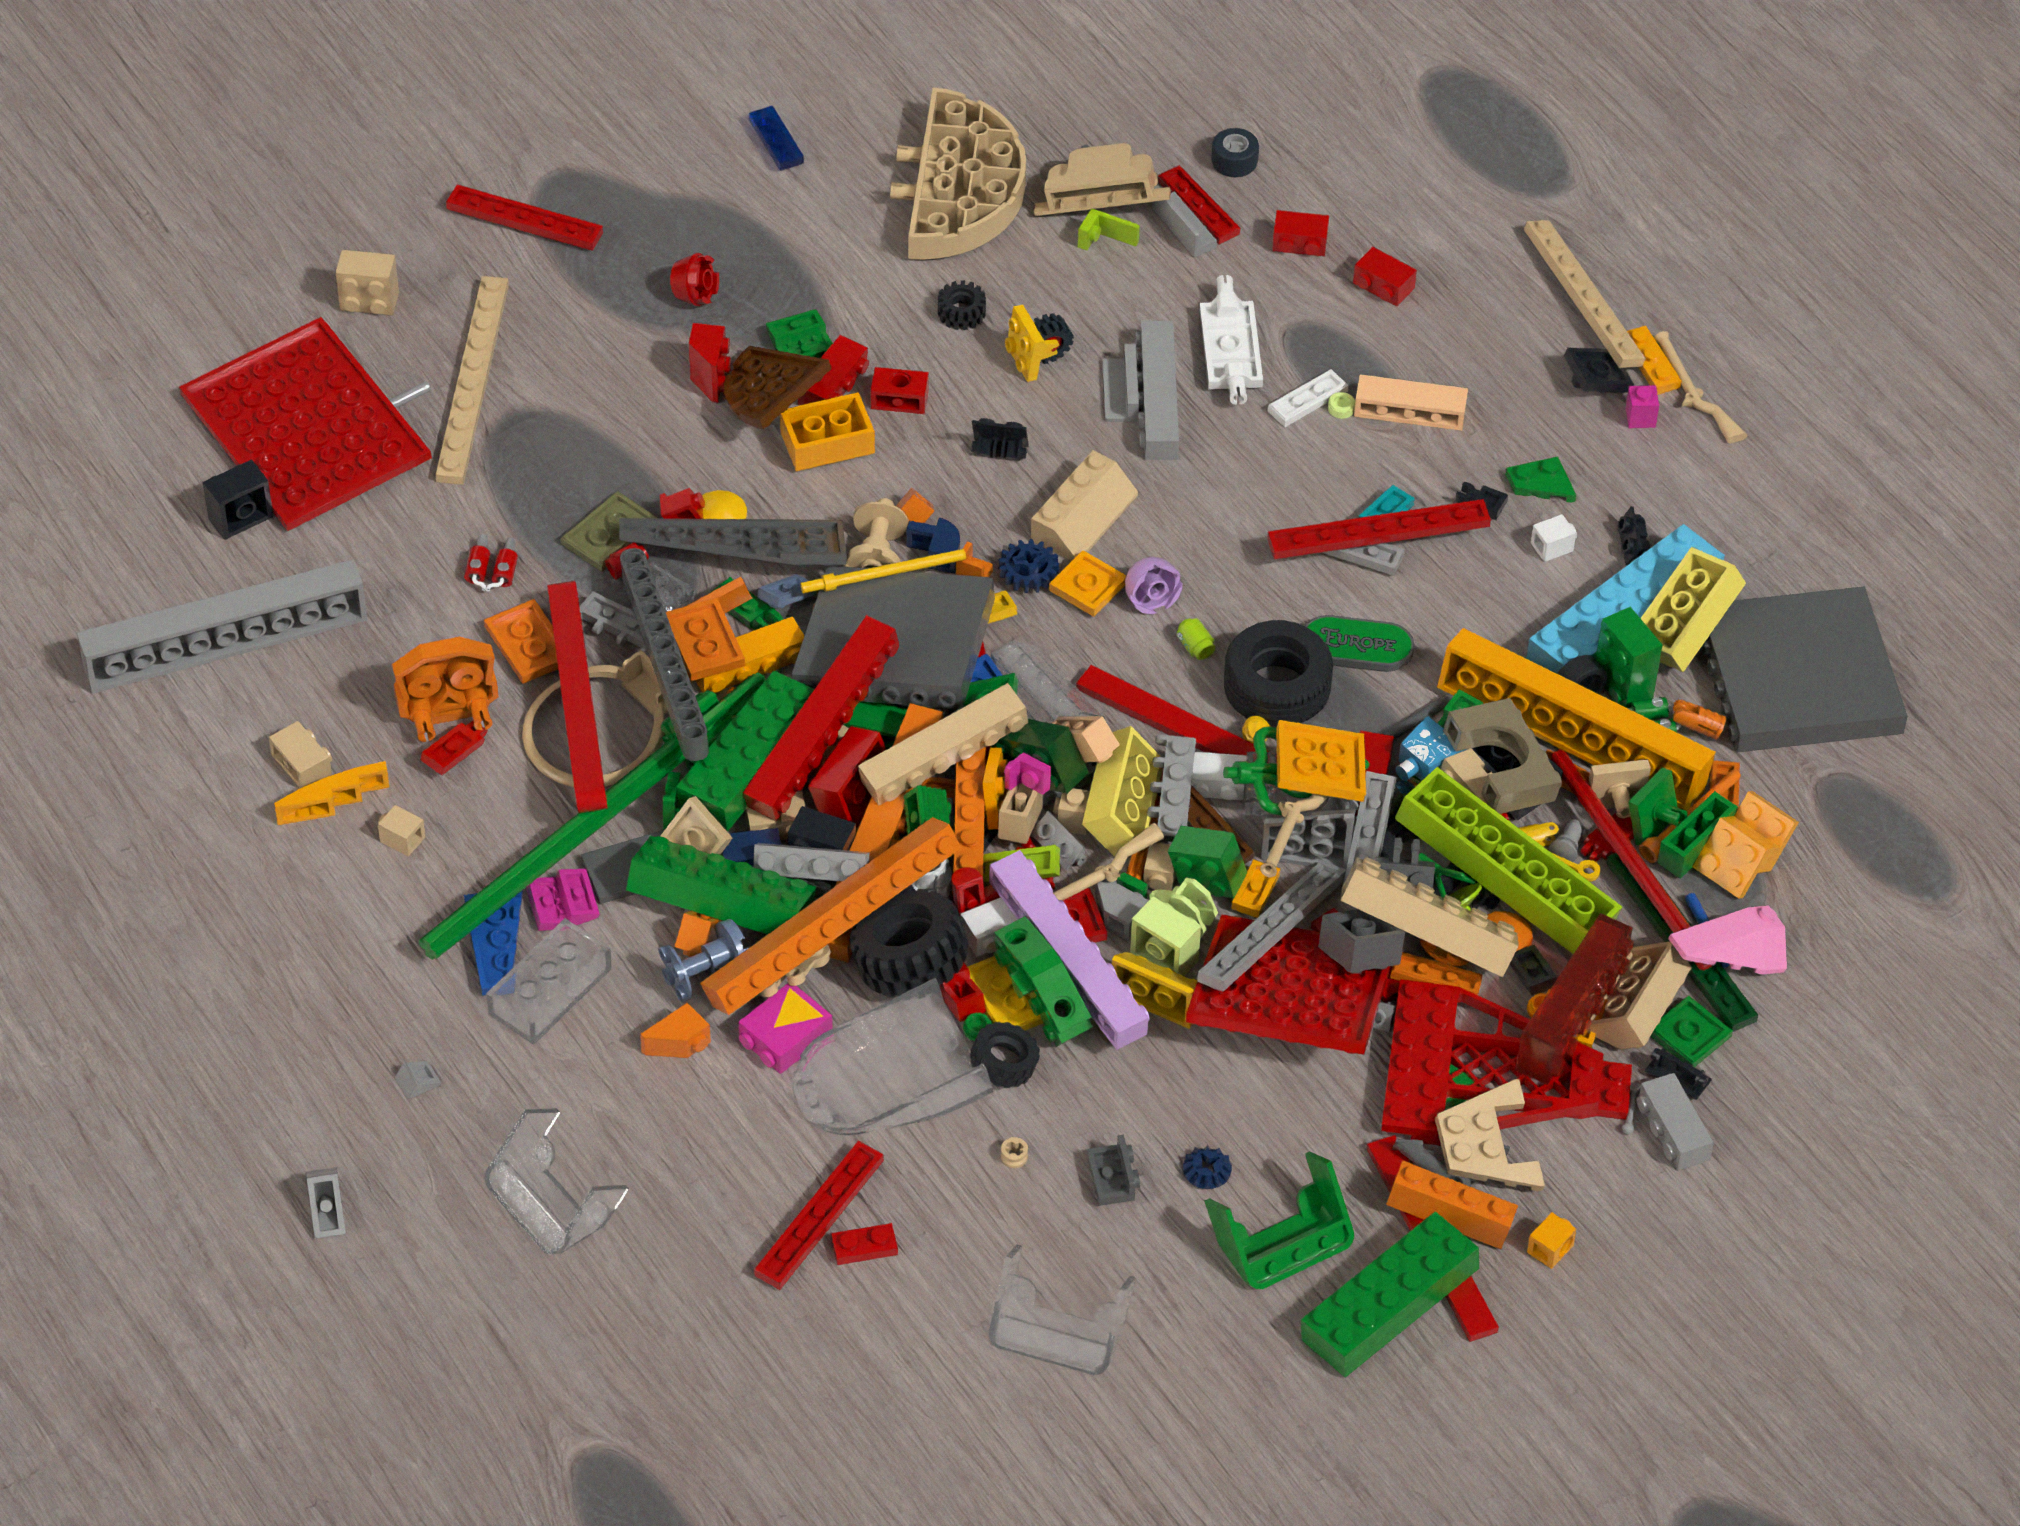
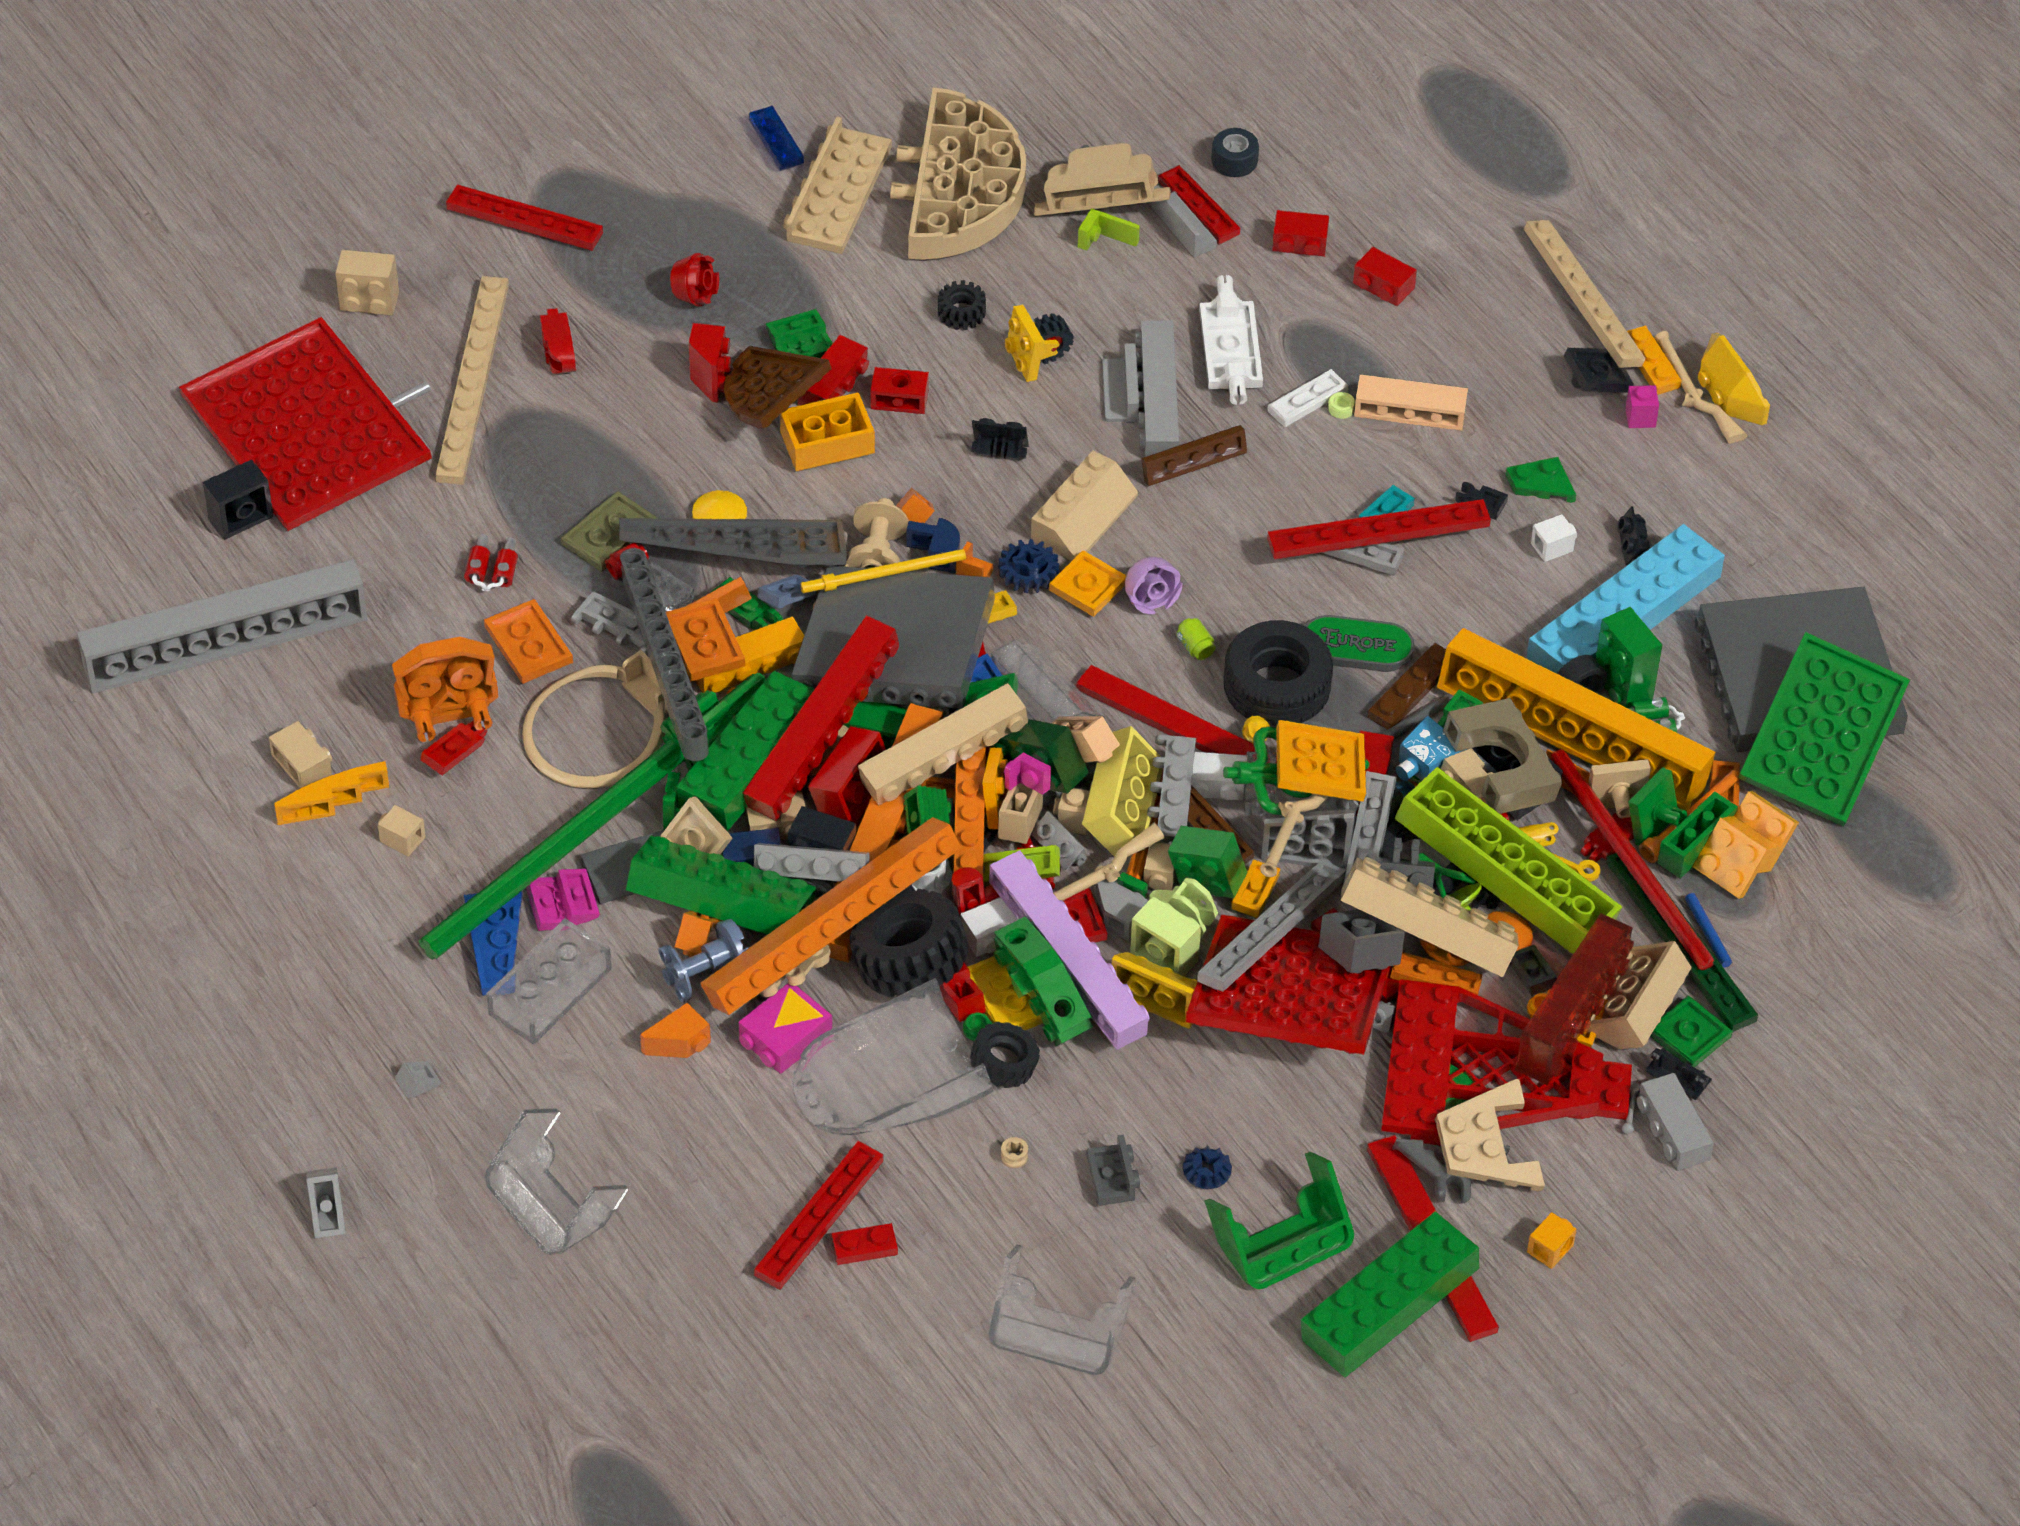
red beam [547,580,608,813] -> none
red brick [660,488,705,519] -> none
orange brick [1386,1161,1518,1249] -> none
light grey pin [1549,819,1585,862] -> none
light yellow brick [1641,547,1746,672] -> none
bright pink wedge [1668,905,1787,975] -> none
orange hinge [1673,699,1726,740] -> none
none -> red piece [540,308,576,374]
none -> tan bracket [783,116,892,254]
none -> reddish brown plate [1141,425,1247,486]
none -> reddish brown plate [1367,643,1446,730]
none -> yellow wedge [1698,332,1770,425]
none -> green plate [1738,632,1910,827]

